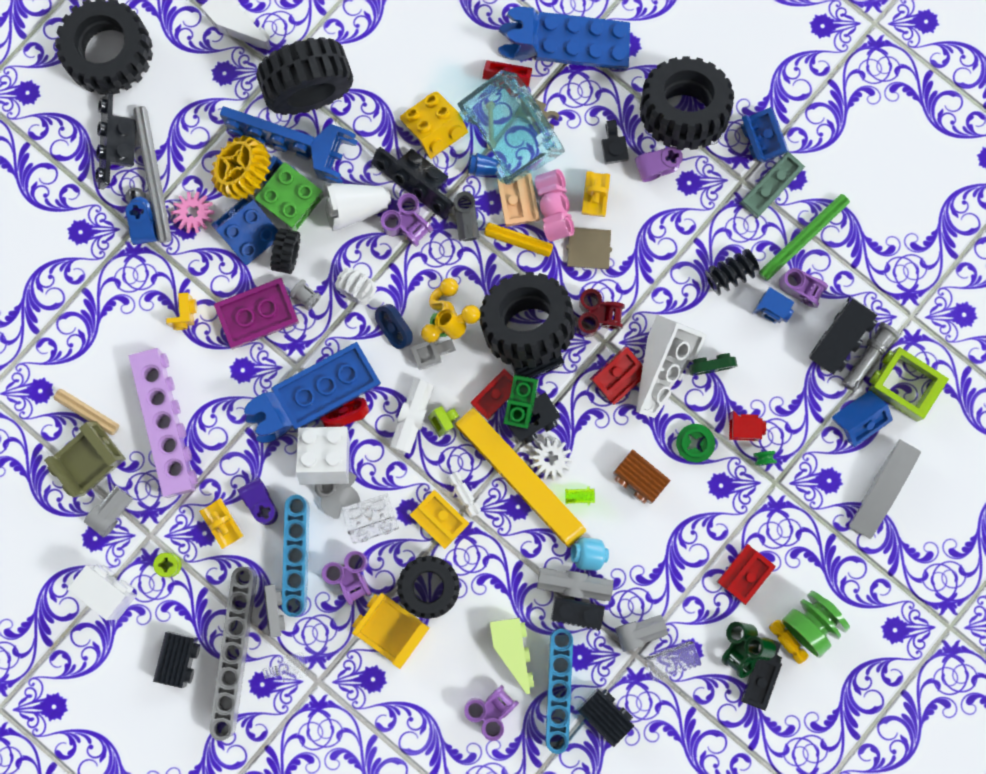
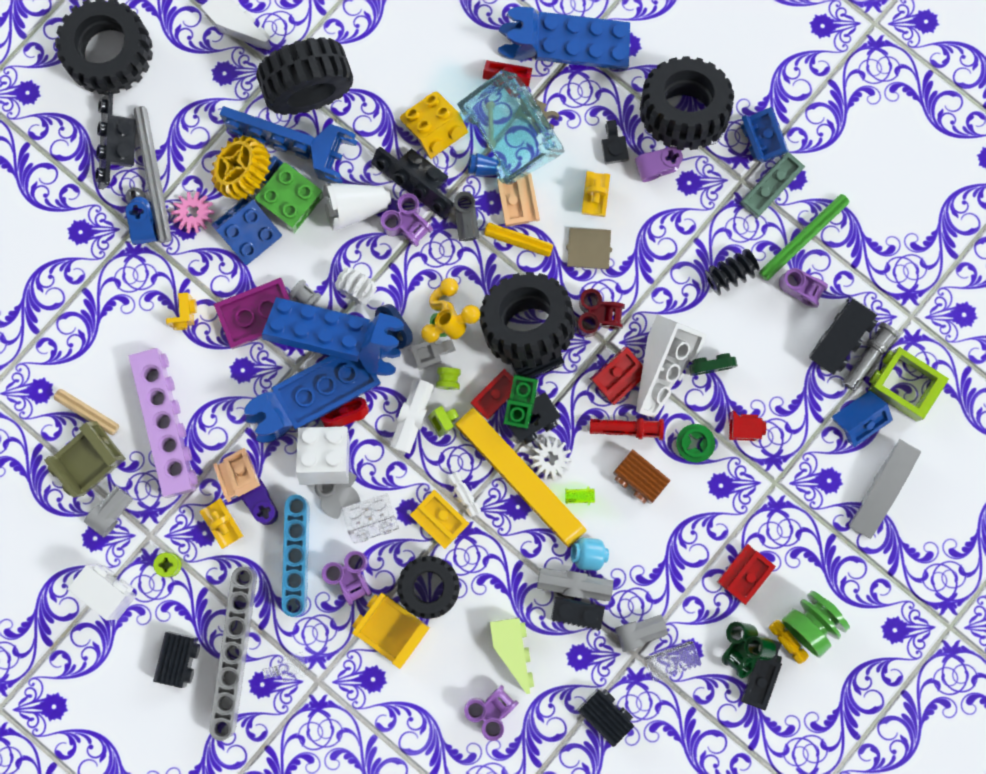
light grey plate [264,585,285,638] -> none
black tyre [270,228,301,274] -> none
bright pink piece [535,169,575,242] -> none
dark azure beam [545,628,573,754] -> none
blue window [752,287,794,324] -> none
green bush [753,451,777,466] -> none
none -> light nougat plate [213,448,260,502]
none -> blue hinge [262,297,404,376]
none -> lime wheel [436,367,461,390]
none -> red pin [590,418,664,441]

